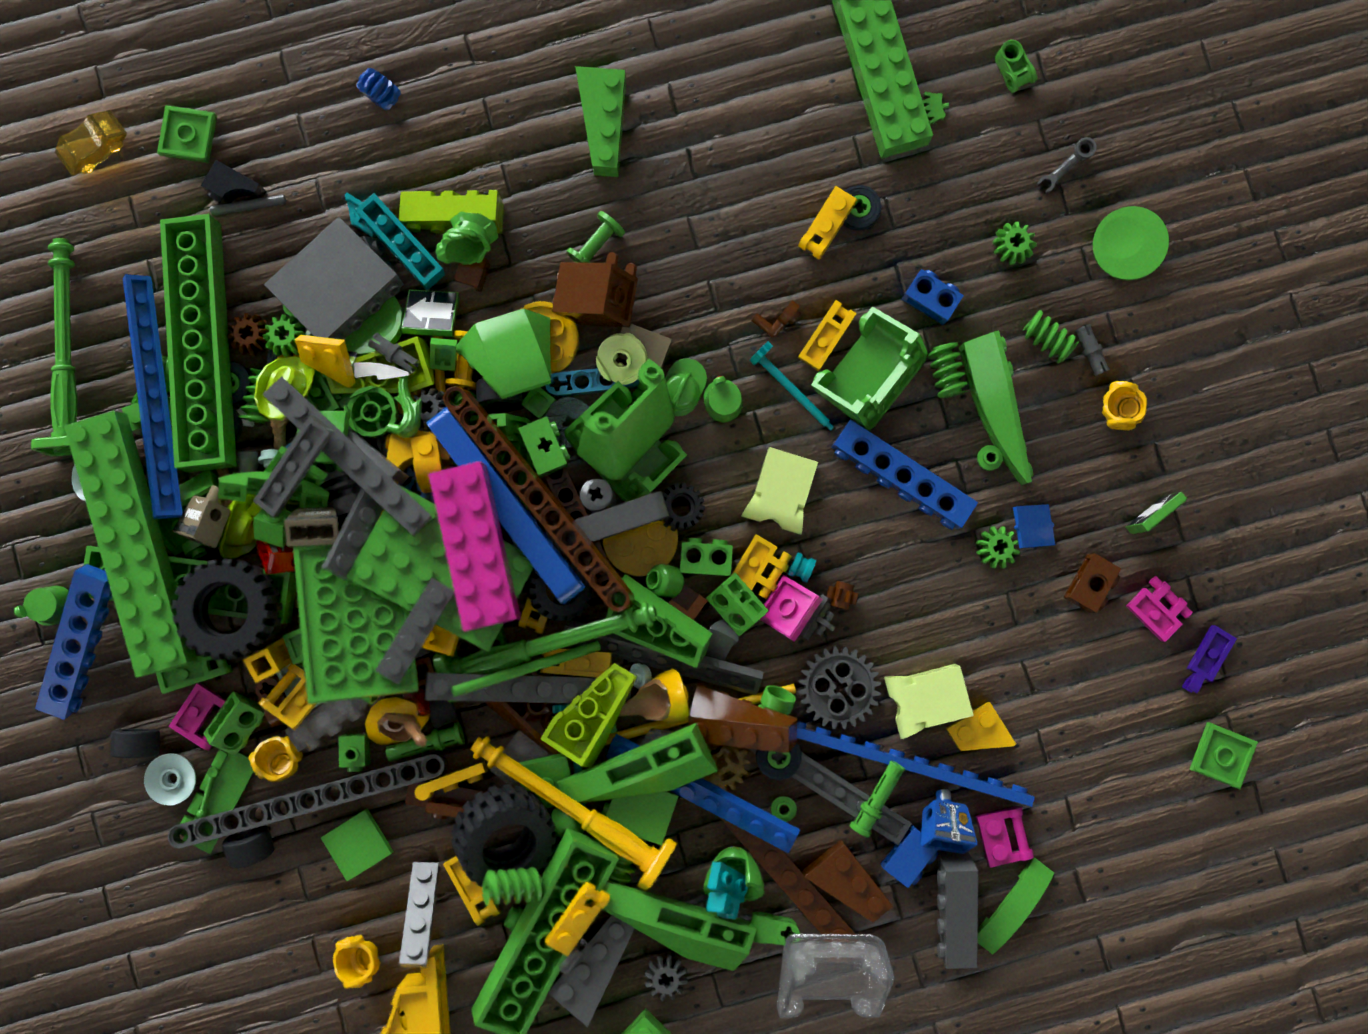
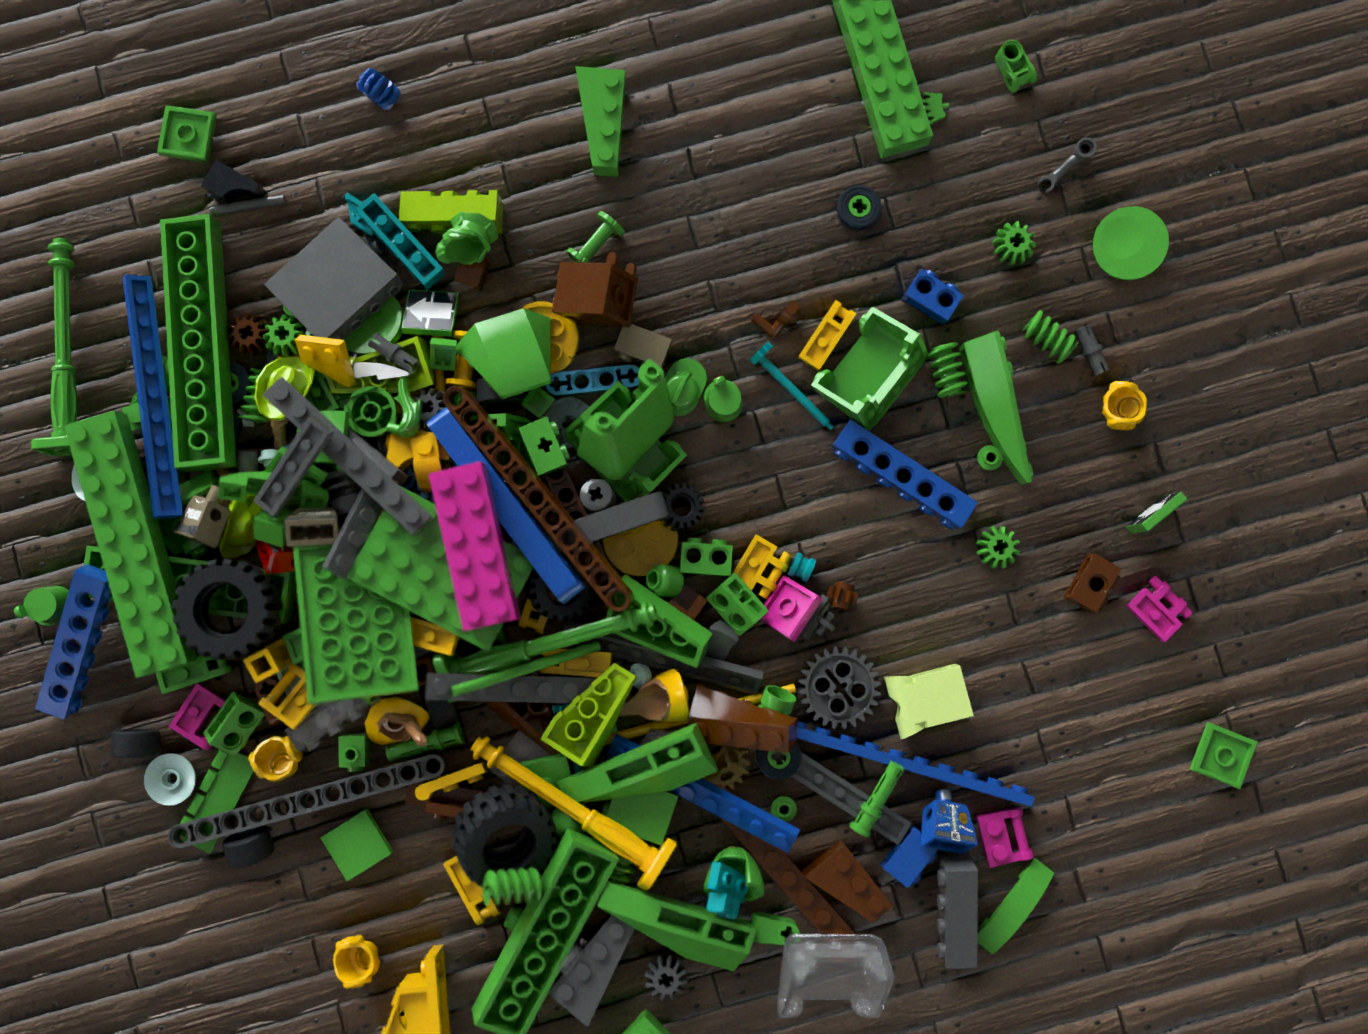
clear yellow brick [55,110,127,176] -> none
bright green hinge [196,766,219,819] -> none
dark grey plate [375,578,455,684] -> none
plate [399,862,440,968] -> none
clear red arm [402,687,430,716] -> none
yellow plate [545,882,610,956] -> none
yellowish green plate [596,333,647,385] -> none
yellowish green piece [741,447,818,535] -> none
yellow plate [798,186,857,260] -> none
yellow wing [946,702,1016,751] -> none
blue piece [1013,504,1055,548] -> none
dark purple plate [1182,625,1237,693] -> none

